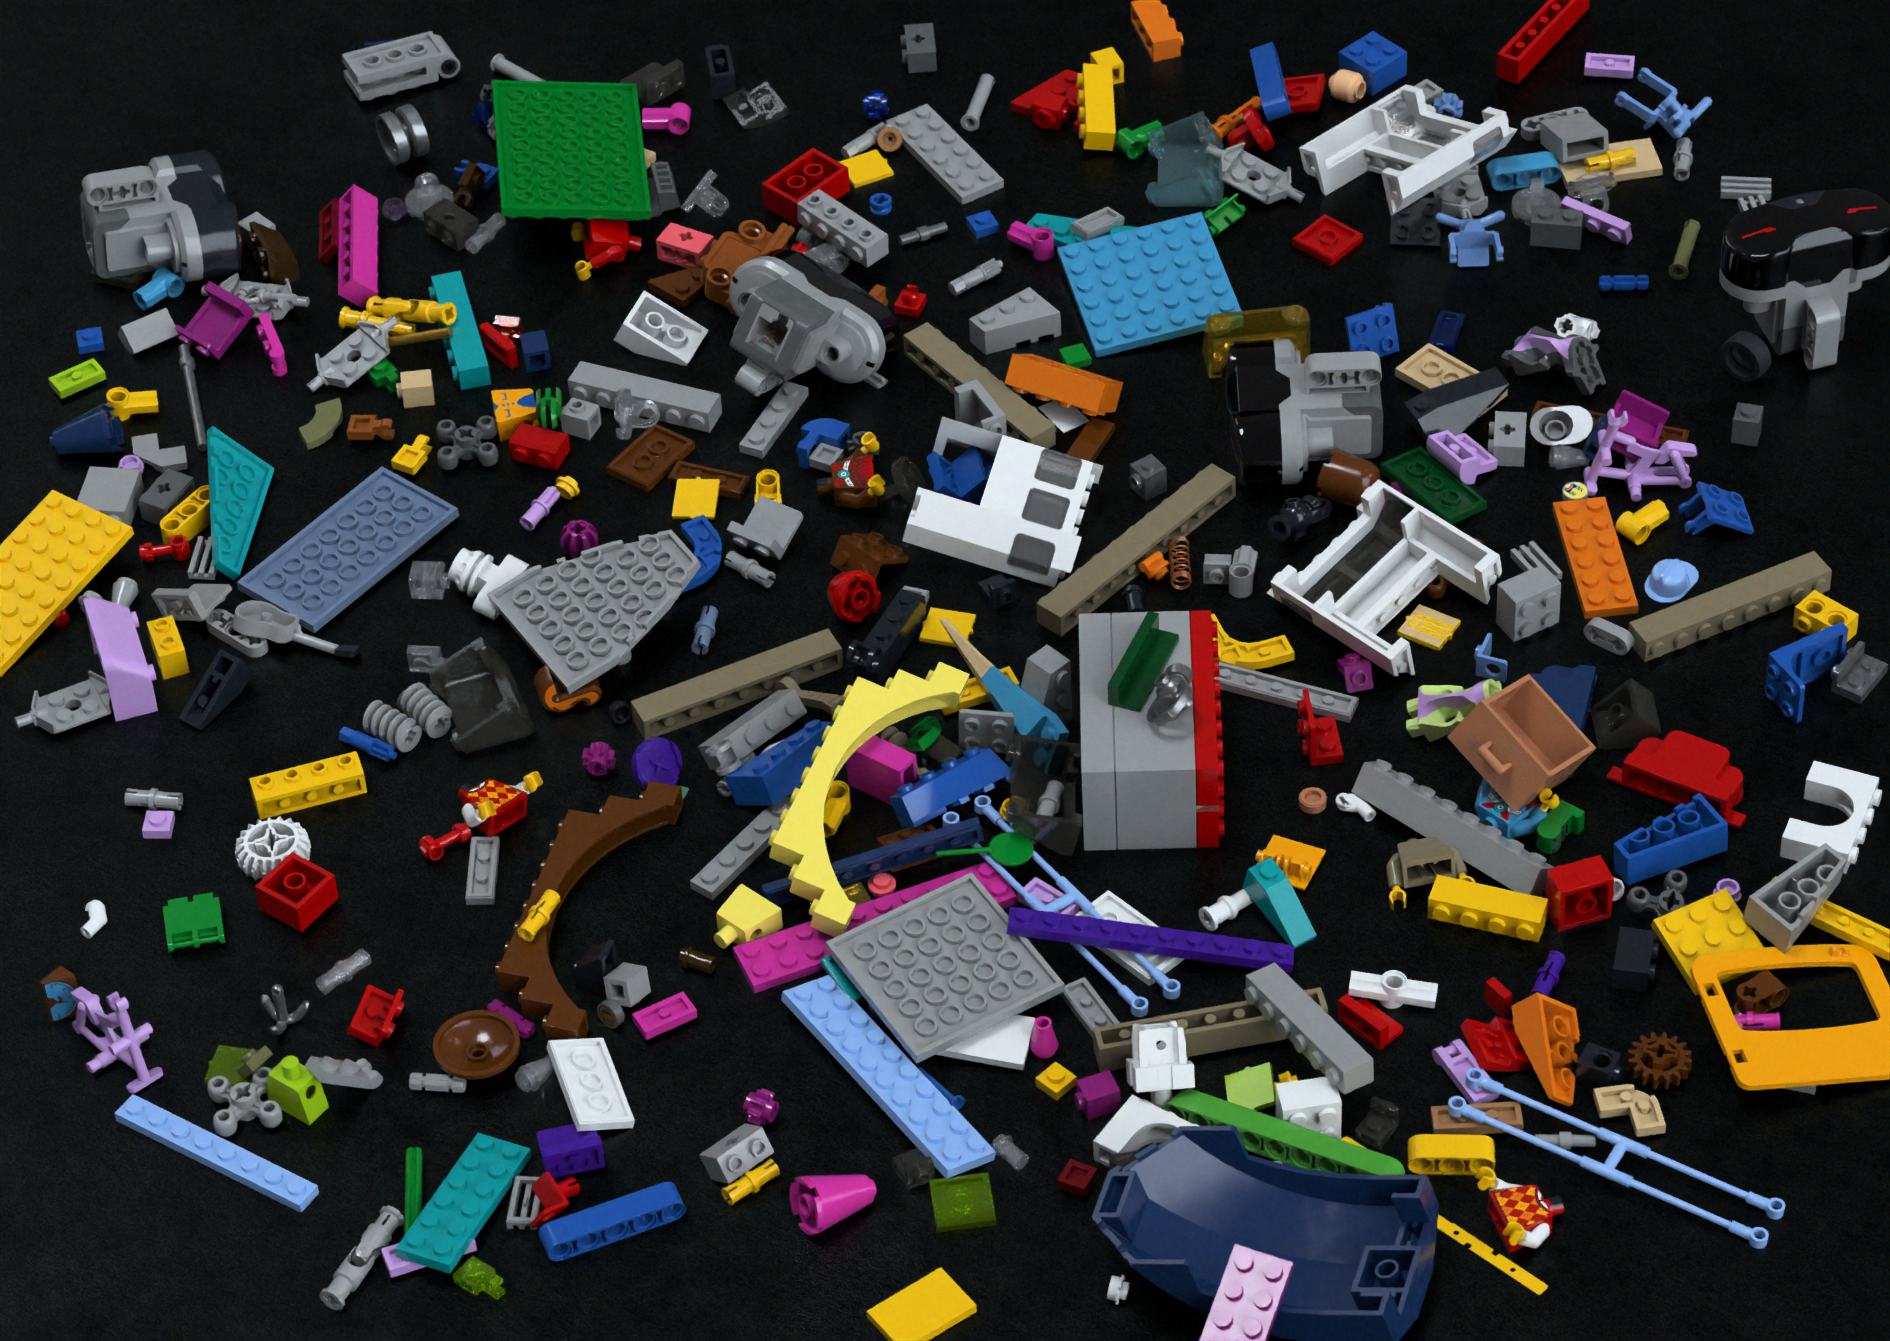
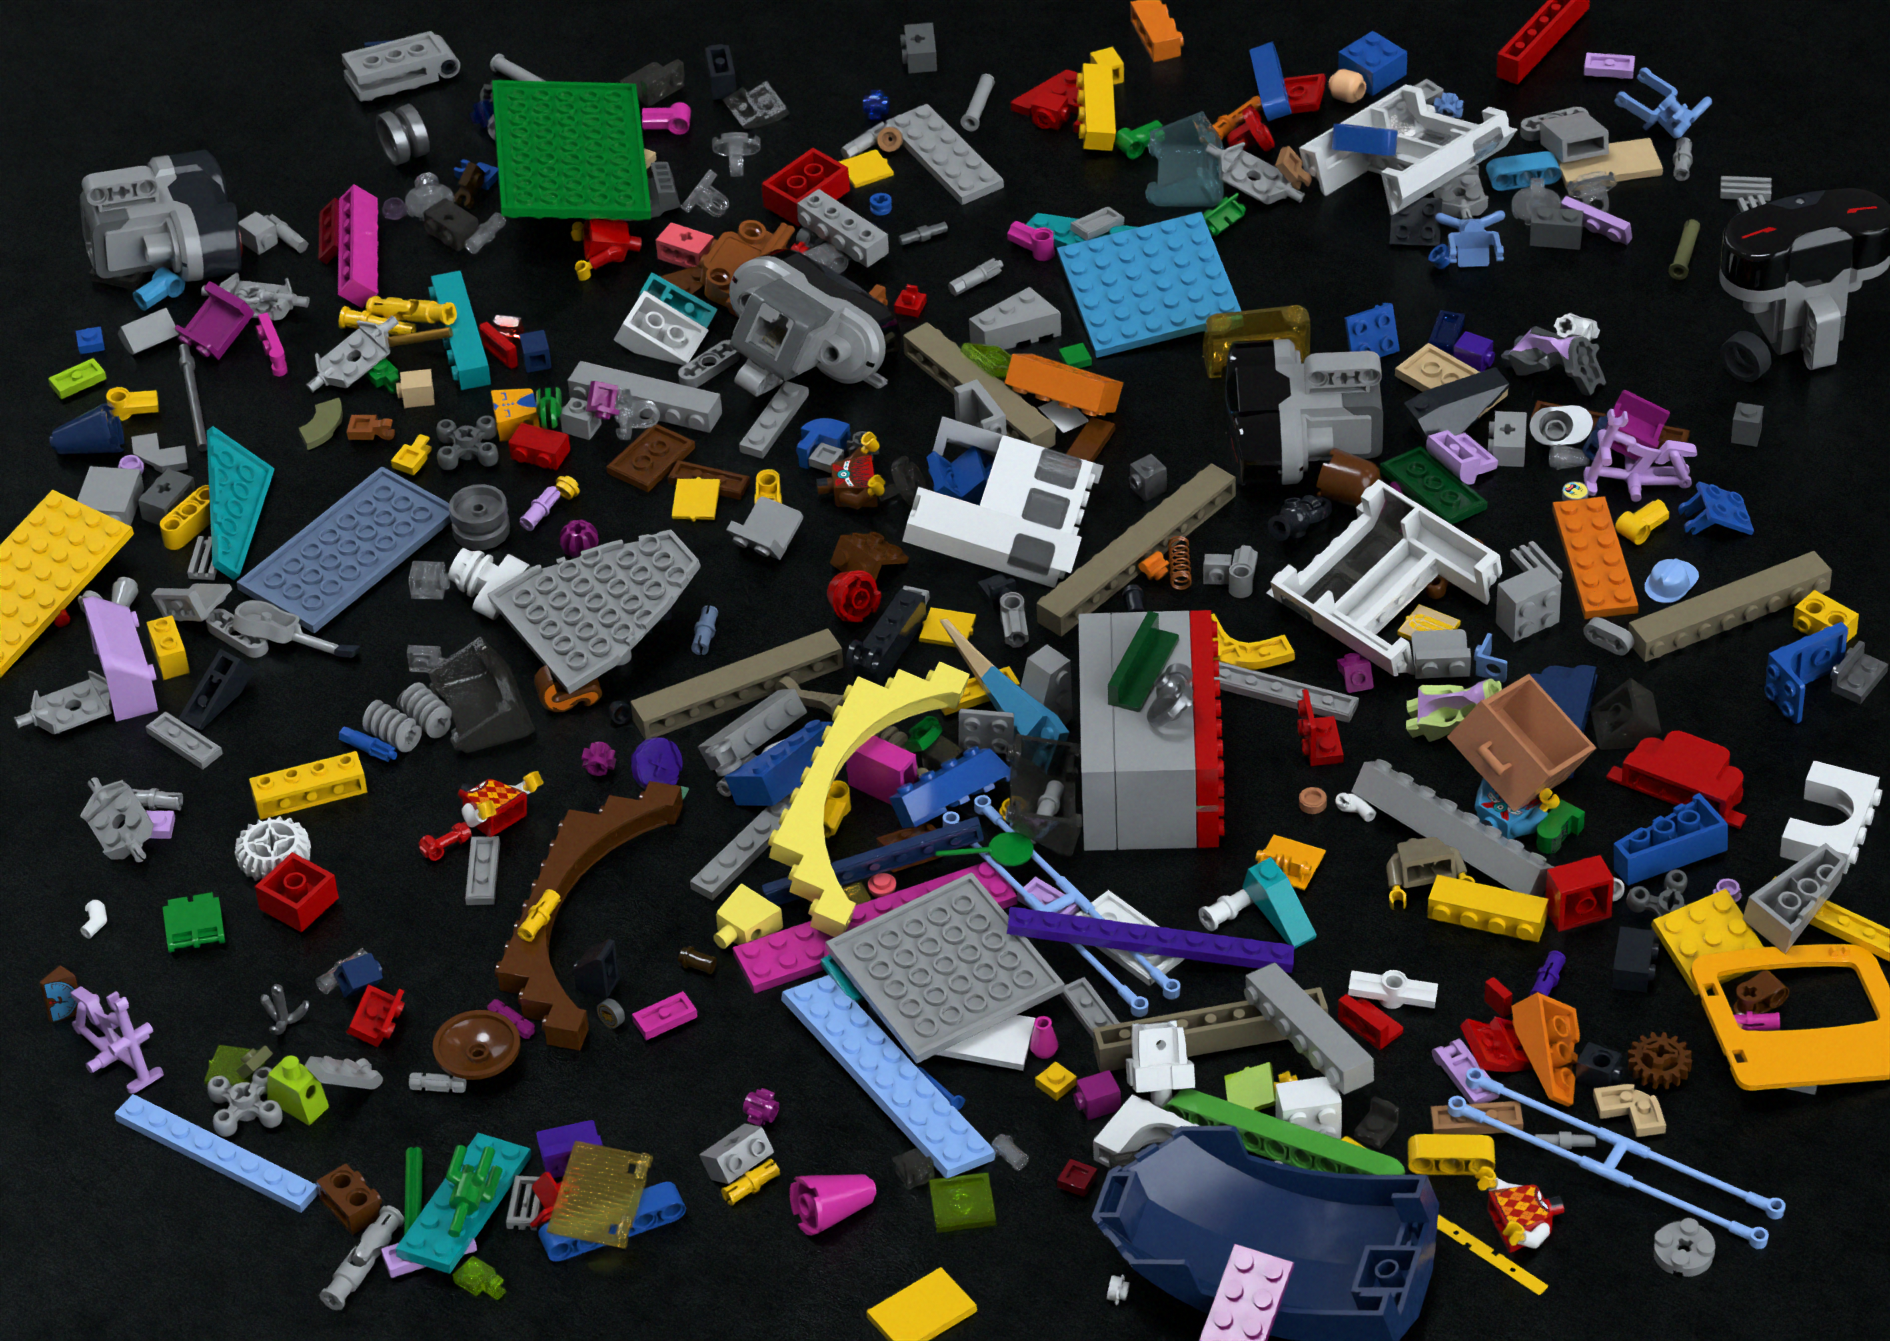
red bar [139,535,191,561] -> none
dark brown slope [248,221,301,285] -> none
clear cone [515,1055,555,1092] -> none
white tile [546,1038,635,1131] -> none
light grey brick [603,962,651,1007] -> none
blue plate [680,515,723,593] -> none
light grey pin [724,551,776,588] -> none
blue plate [966,210,999,239] -> none
red tile [1293,214,1363,266] -> none
yellow pin [1584,147,1636,174] -> none
blue axle [1599,275,1649,291] -> none
none -> light grey plate [80,778,154,862]
none -> light grey tile [146,711,222,769]
none -> light grey piece [265,214,308,253]
none -> reddish brown brick [316,1163,382,1235]
none -> dark blue brick [333,953,383,998]
none -> green plant [446,1145,503,1238]
none -> flat silver wheel [449,484,510,550]
none -> clear yellow window [547,1141,653,1249]
none -> magenta bracket [586,381,620,420]
none -> teal slope [638,272,718,329]
none -> light grey beam [678,340,740,388]
none -> clear tile [712,133,761,177]
none -> clear neon green tile [960,343,1012,378]
none -> light grey piece [1000,592,1029,648]
none -> medium nougat plate [1275,146,1312,190]
none -> blue beam [1332,124,1398,156]
none -> light grey bracket [1411,629,1471,679]
none -> blue bush [1429,244,1450,269]
none -> dark purple brick [1454,331,1495,372]
none -> light grey plate [1654,1218,1715,1277]

